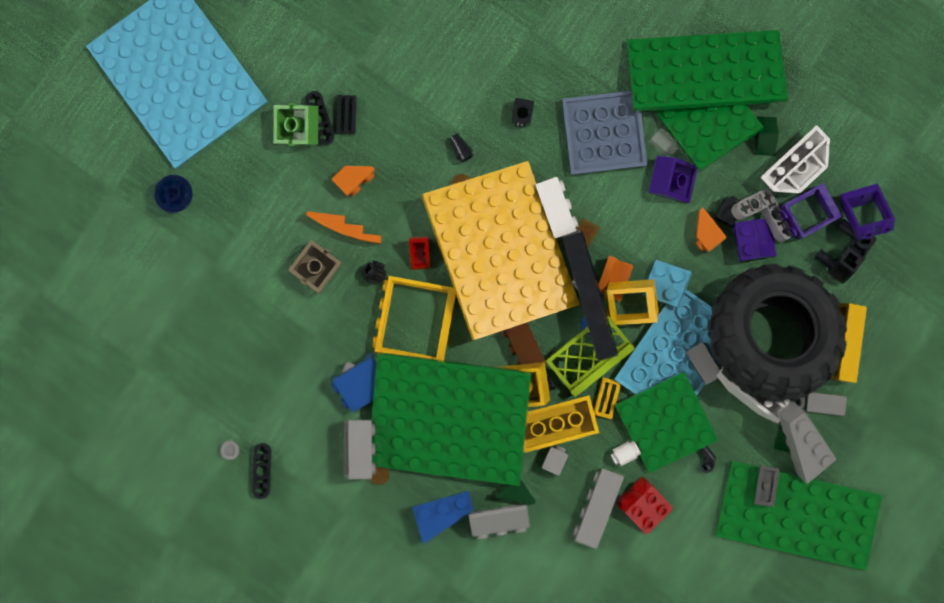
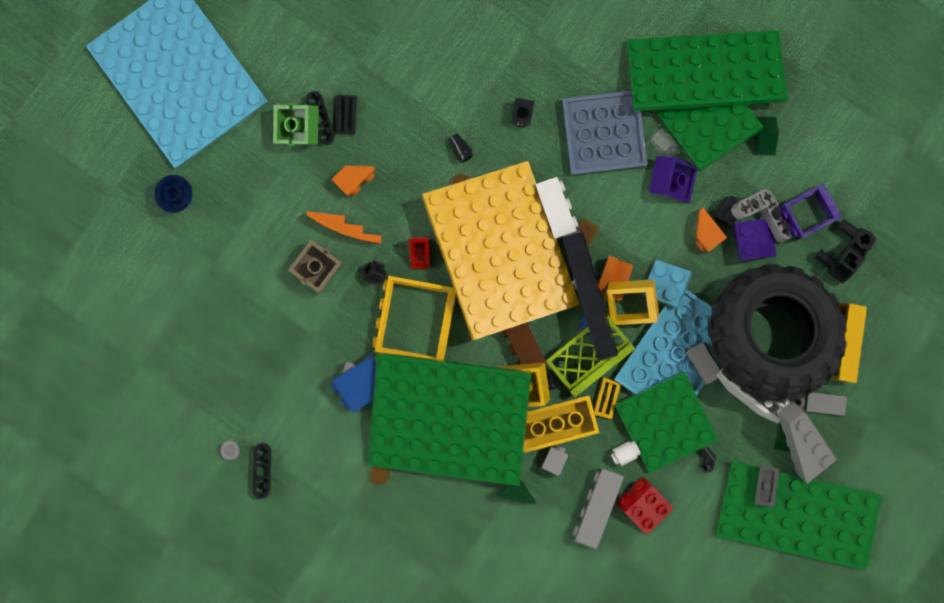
light grey slope [344,420,375,479] -> none
blue wedge [413,490,474,544] -> none
light grey slope [469,503,530,539] -> none
white wedge [760,125,830,193] -> none
dark purple window [840,183,895,241] -> none

